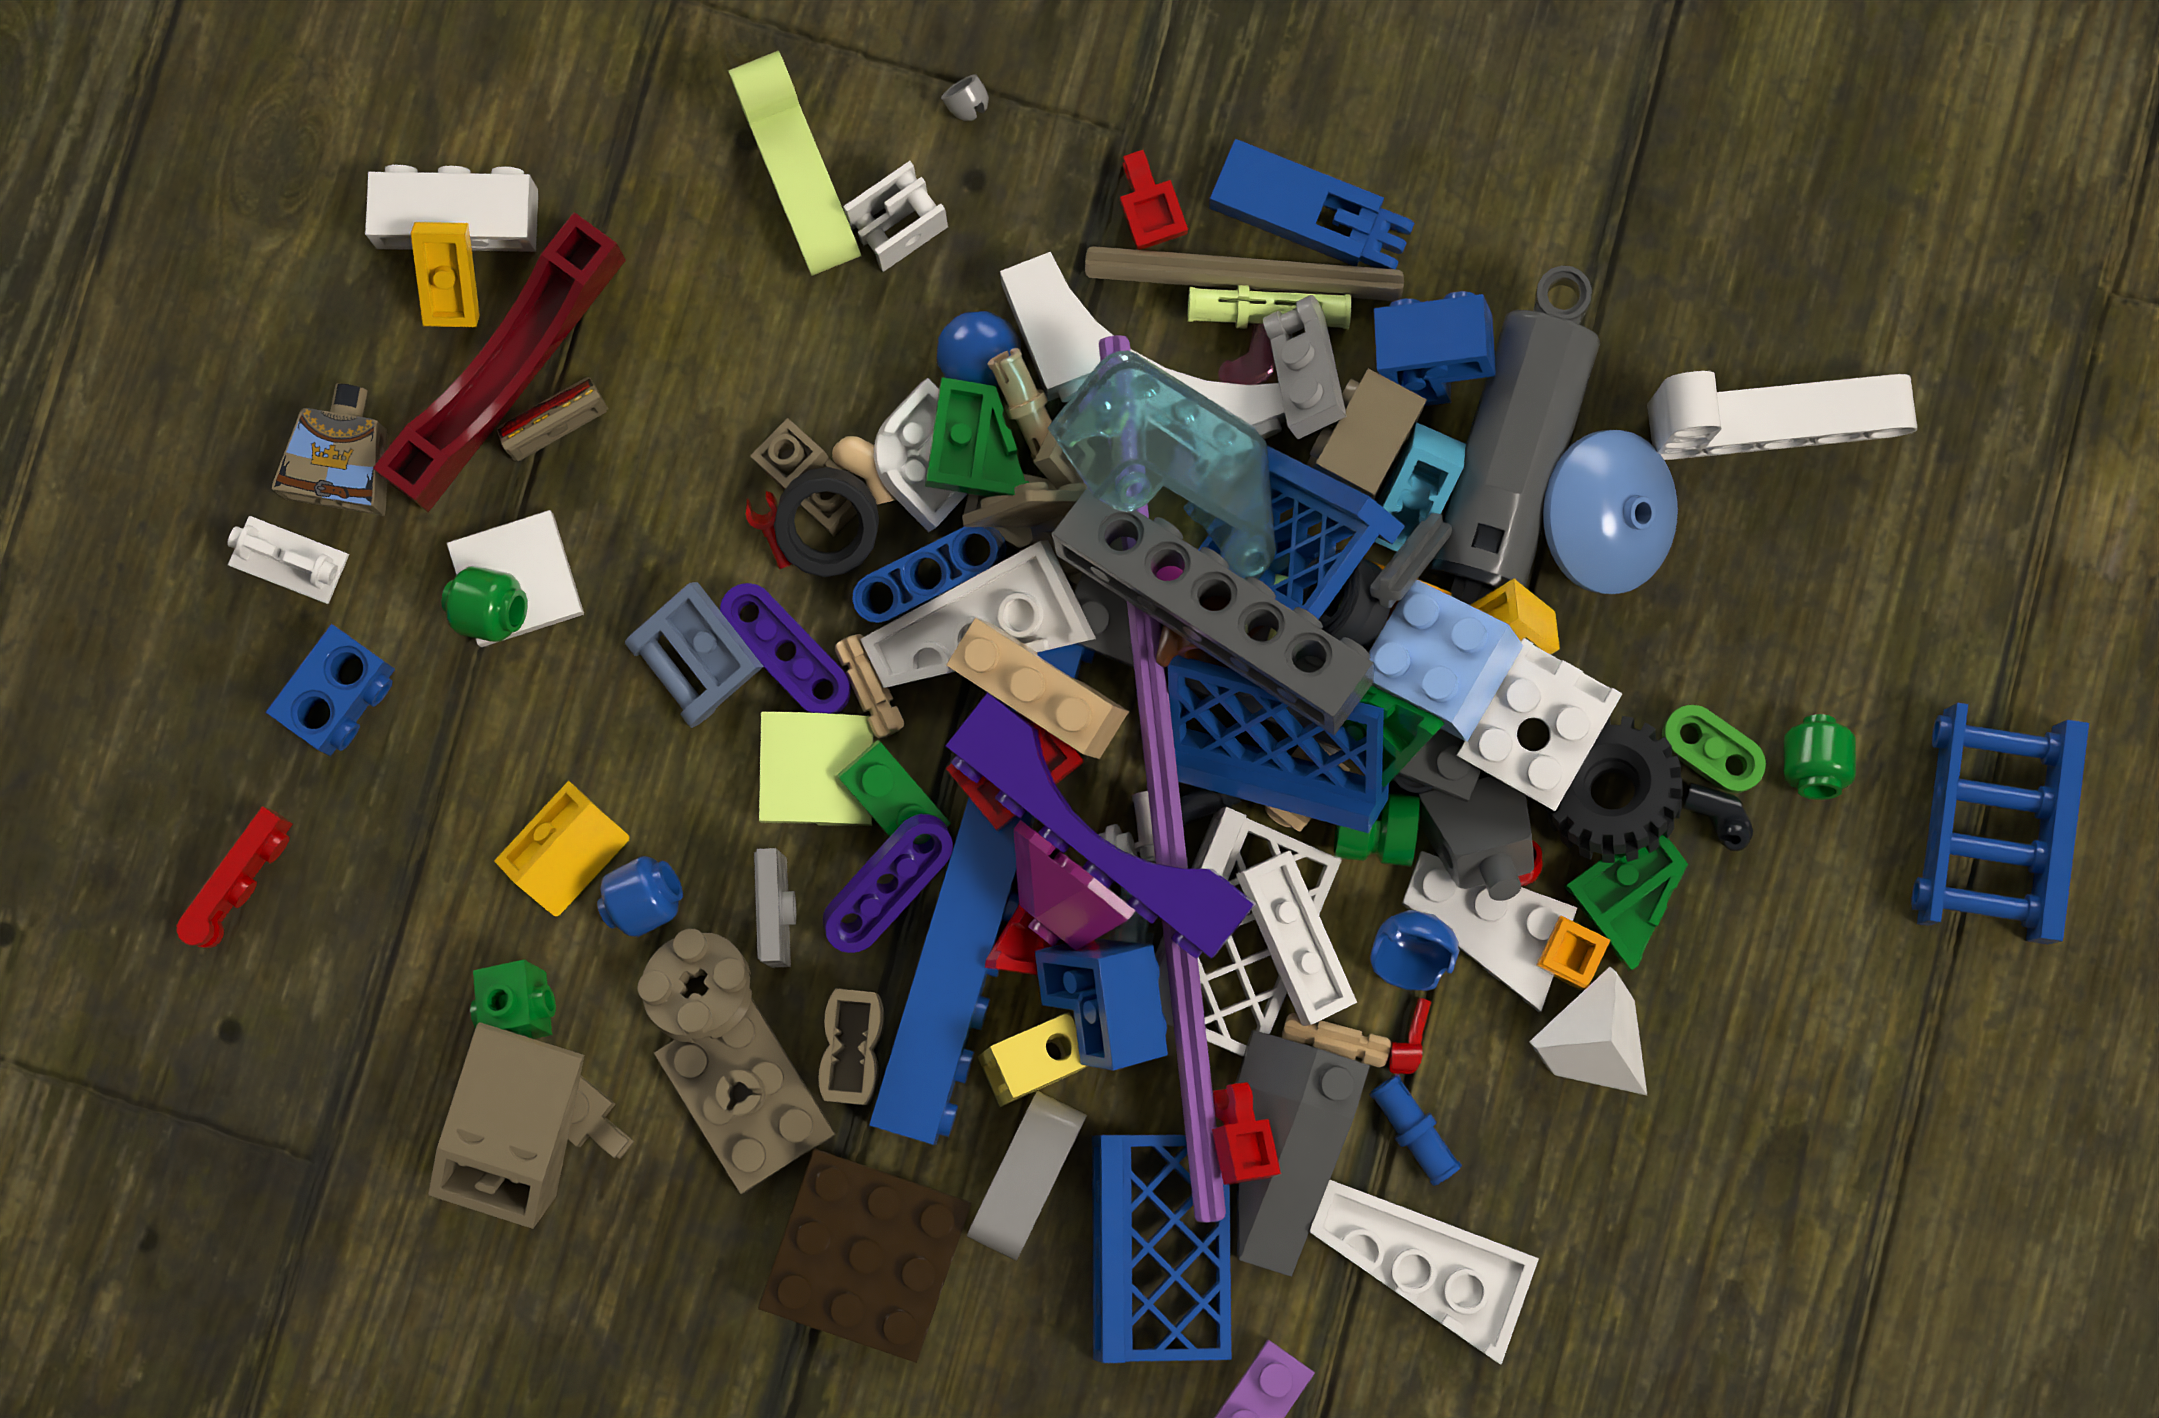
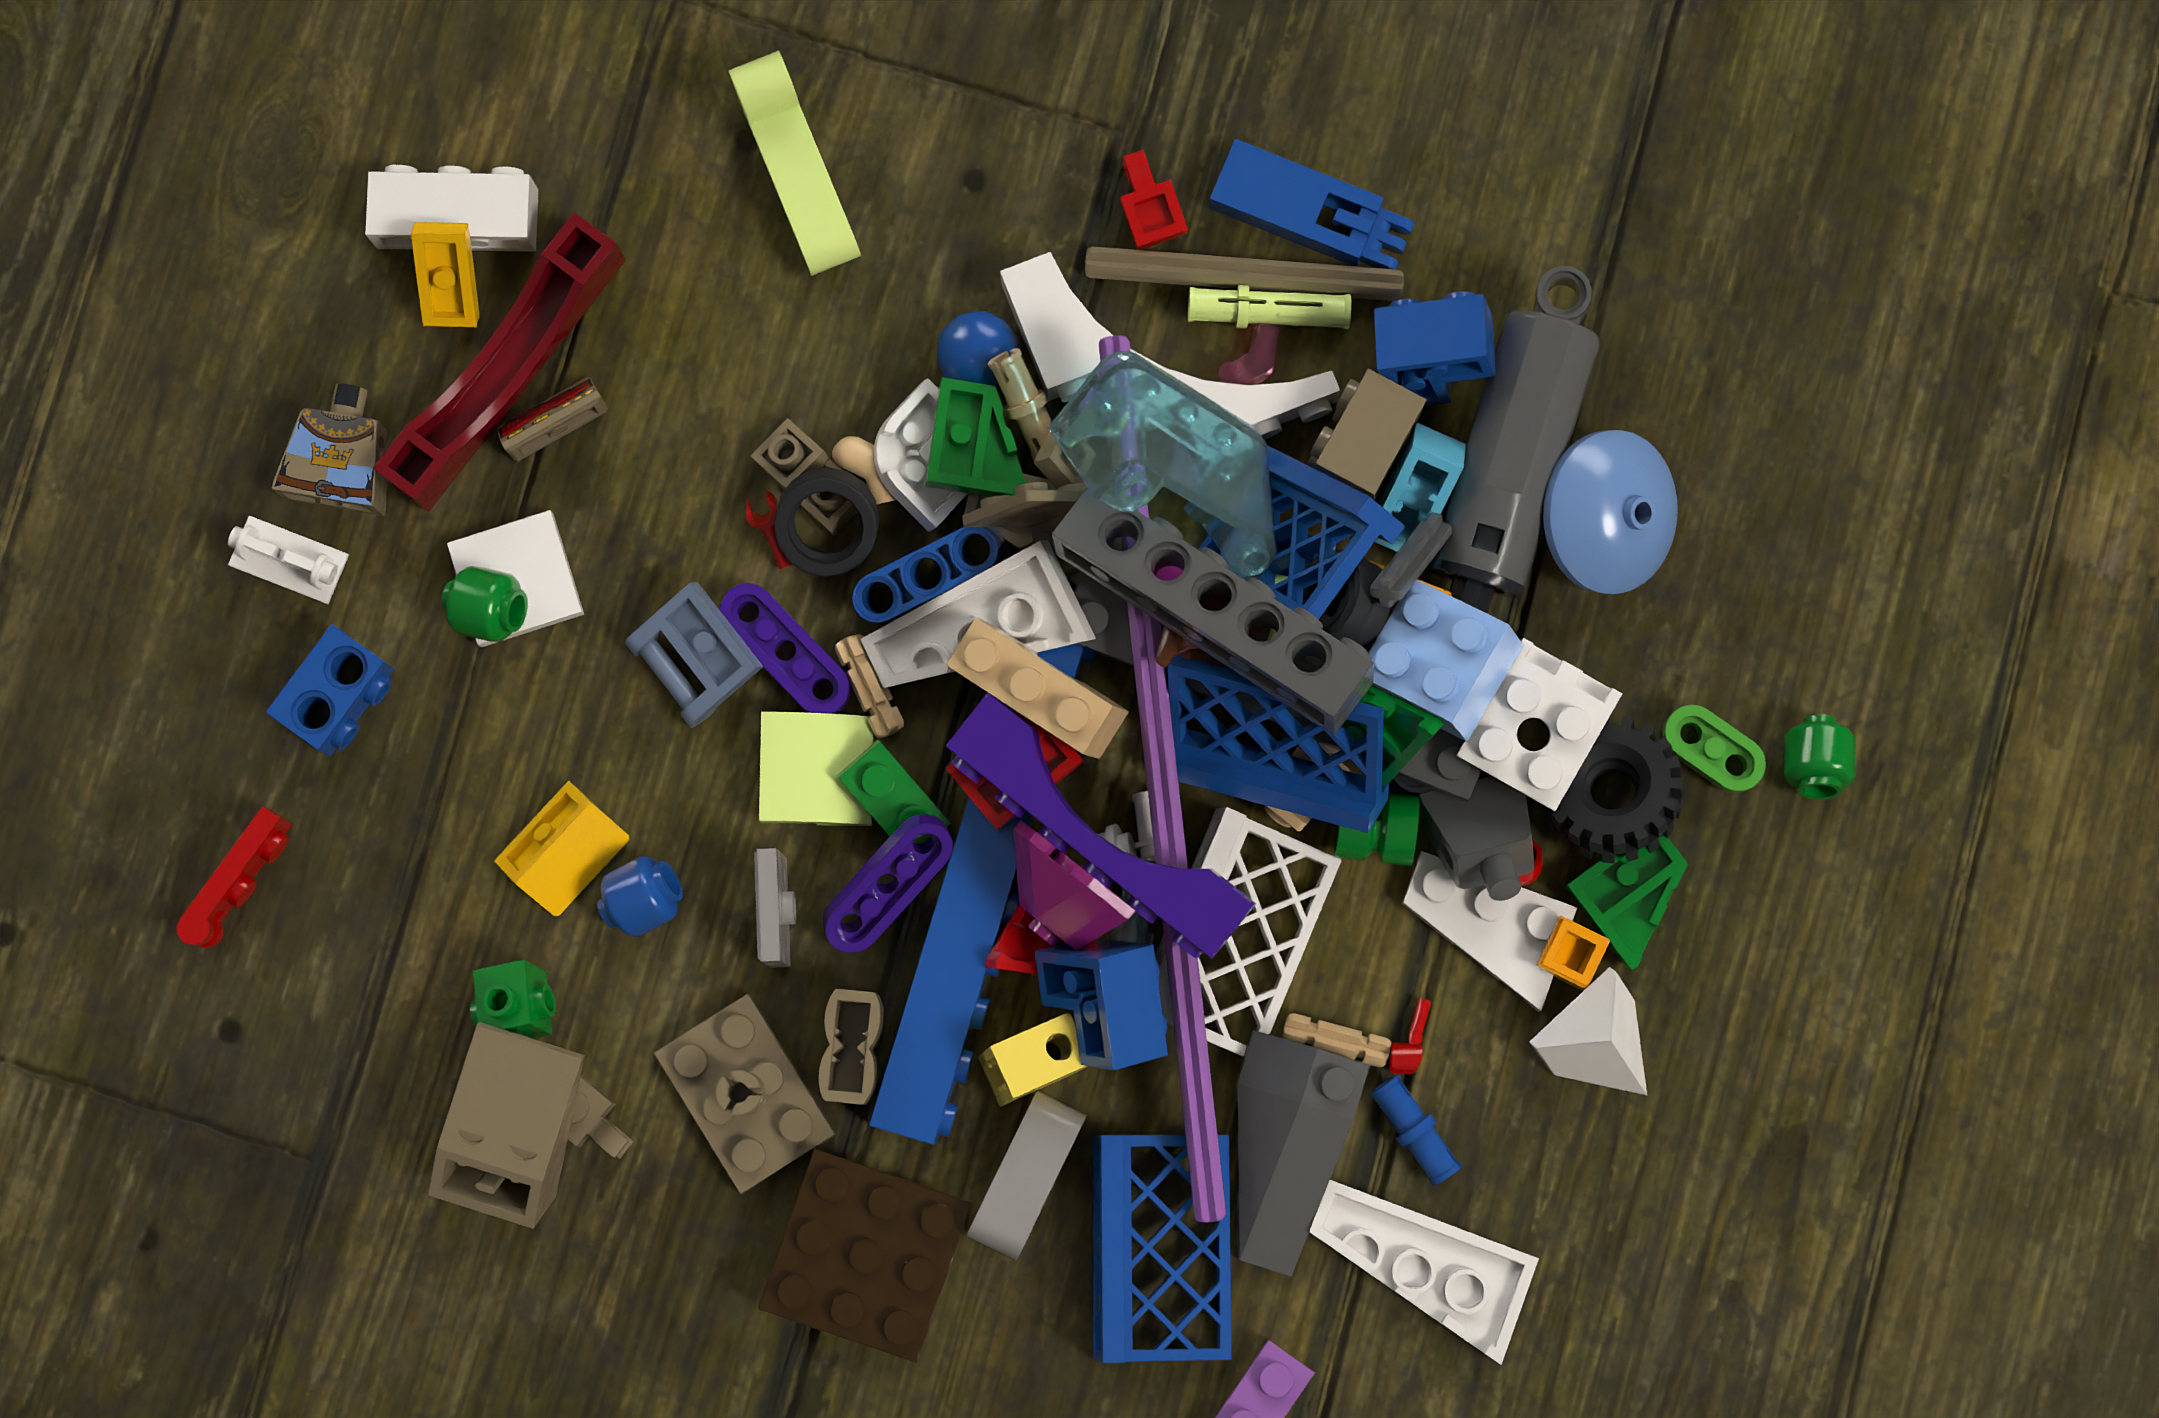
dark tan plate [637,929,752,1042] -> none
white piece [843,161,948,272] -> none
light grey hinge [941,74,989,121] -> none
black pin [1179,786,1241,827] -> none
red plate [1212,1082,1281,1185] -> none
white plate [1236,851,1357,1026] -> none
light grey plate [1263,295,1347,439] -> none
blue hair [1370,910,1459,991] -> none
yellow panel [1471,578,1560,655] -> none
white beam [1647,371,1917,460] -> none
black arm [1682,782,1753,851] -> none
blue fence [1911,703,2089,945] -> none

